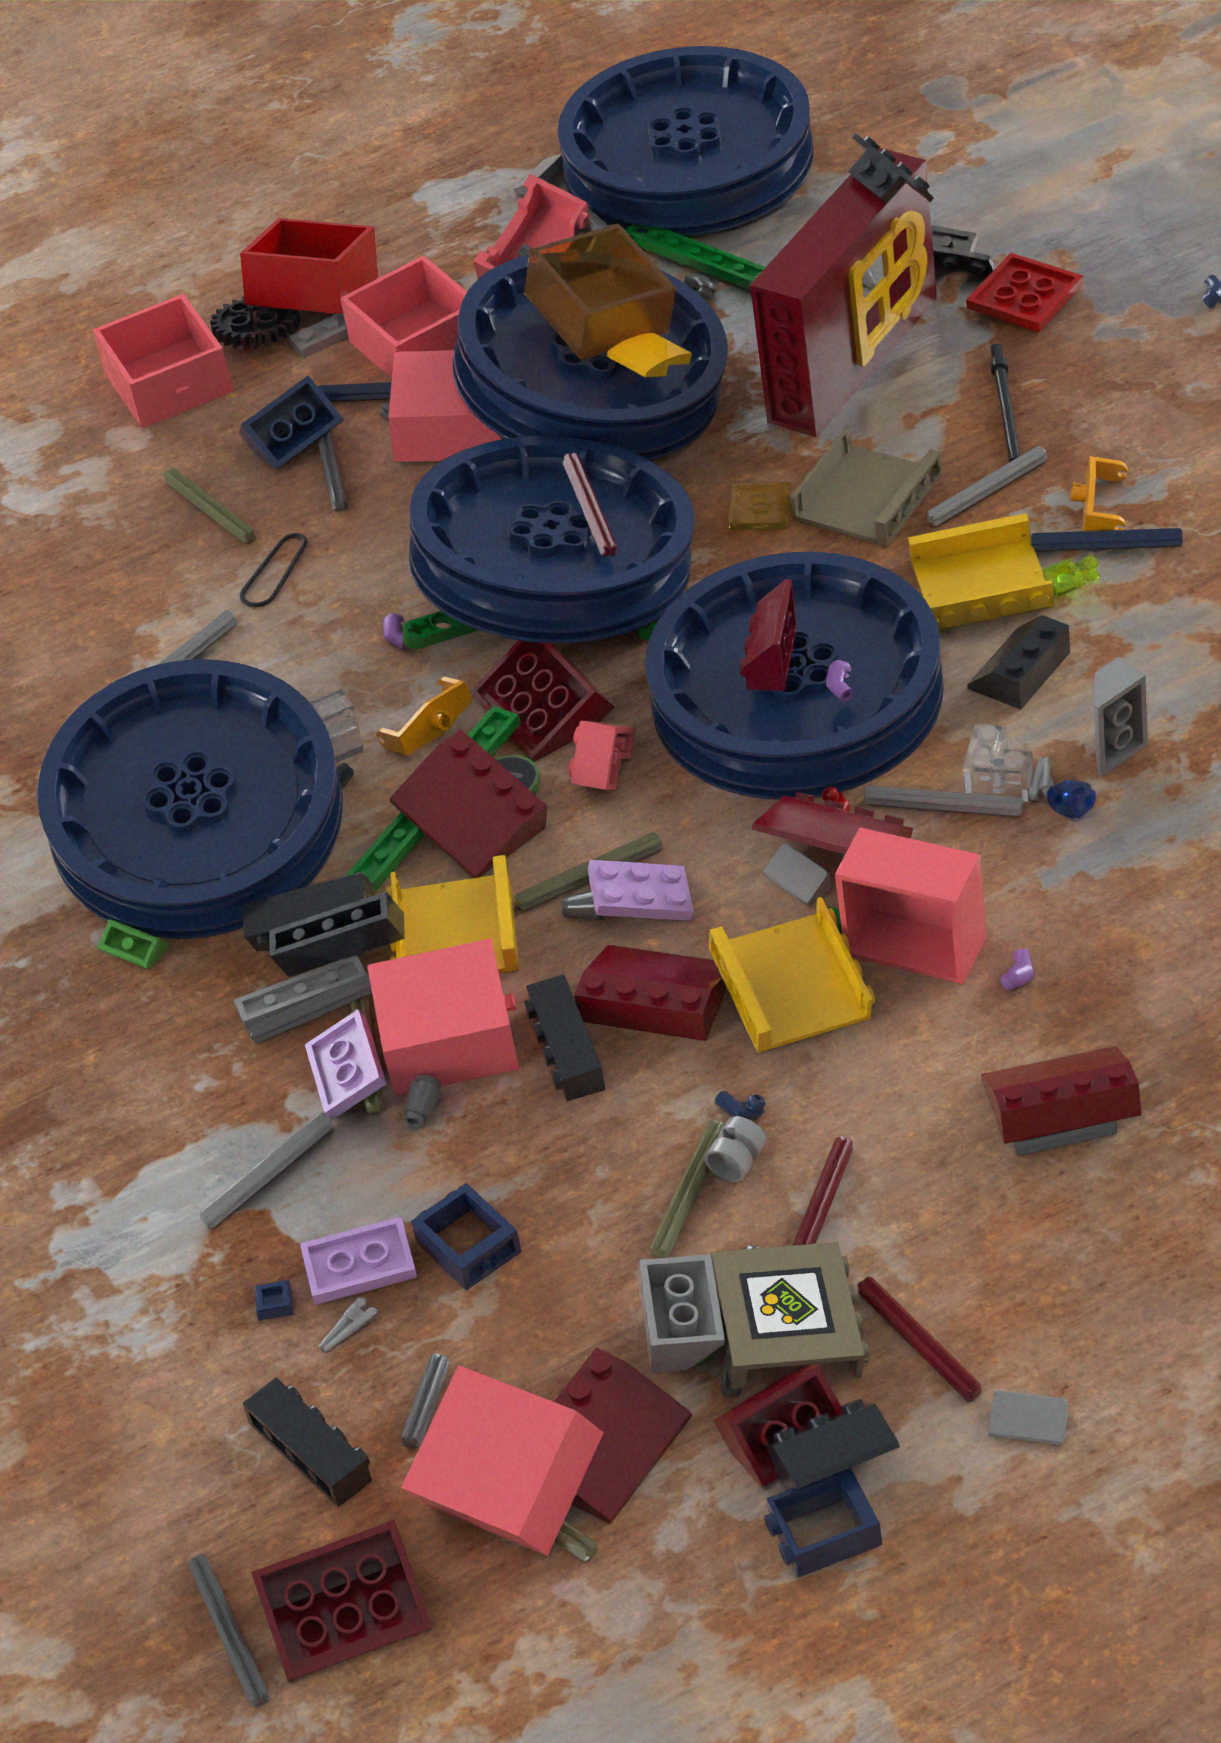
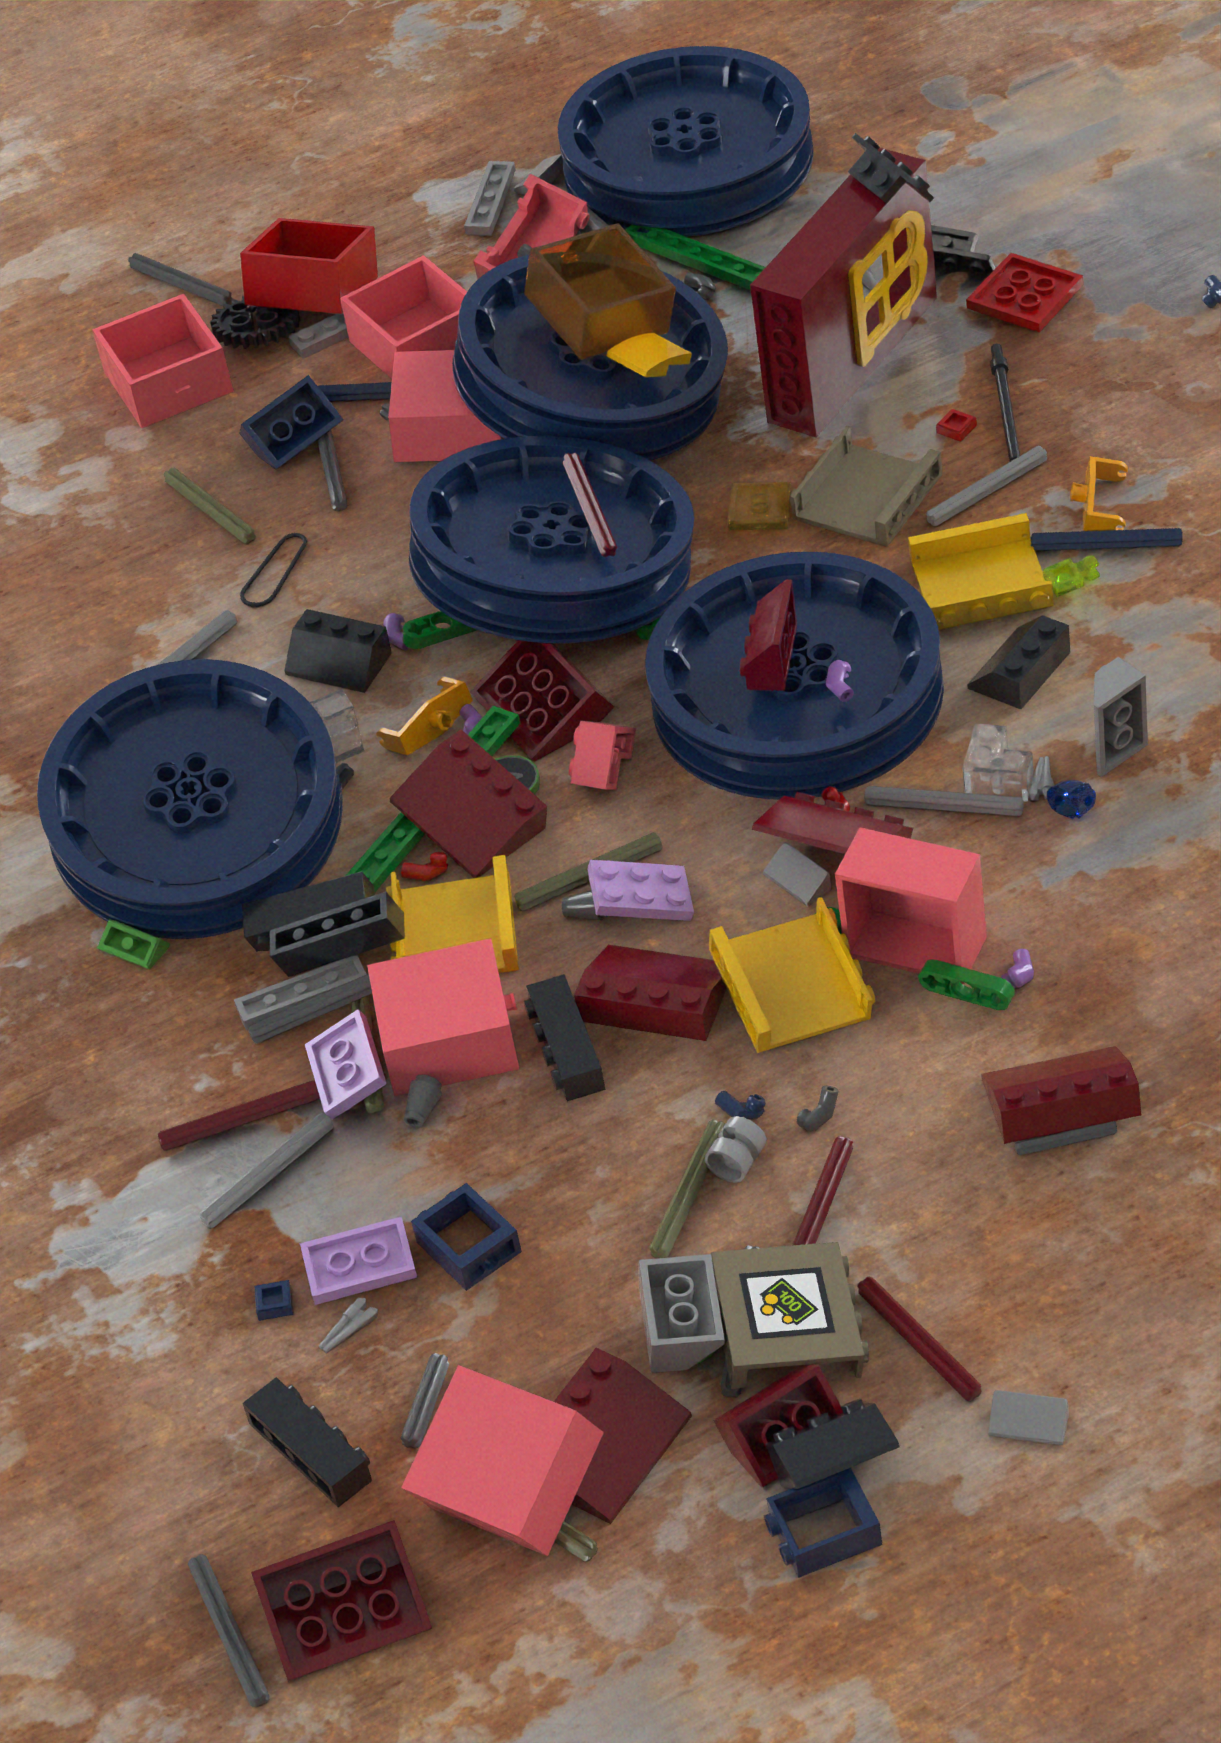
none -> dark grey axle [128,253,233,306]
none -> dark red axle [158,1080,320,1151]
none -> black slope [284,609,392,693]
none -> red arm [401,852,449,881]
none -> medium lavender arm [460,704,483,735]
none -> light grey plate [464,161,516,236]
none -> dark grey arm [797,1085,839,1132]
none -> green beam [918,959,1015,1010]
none -> red tile [936,409,977,442]

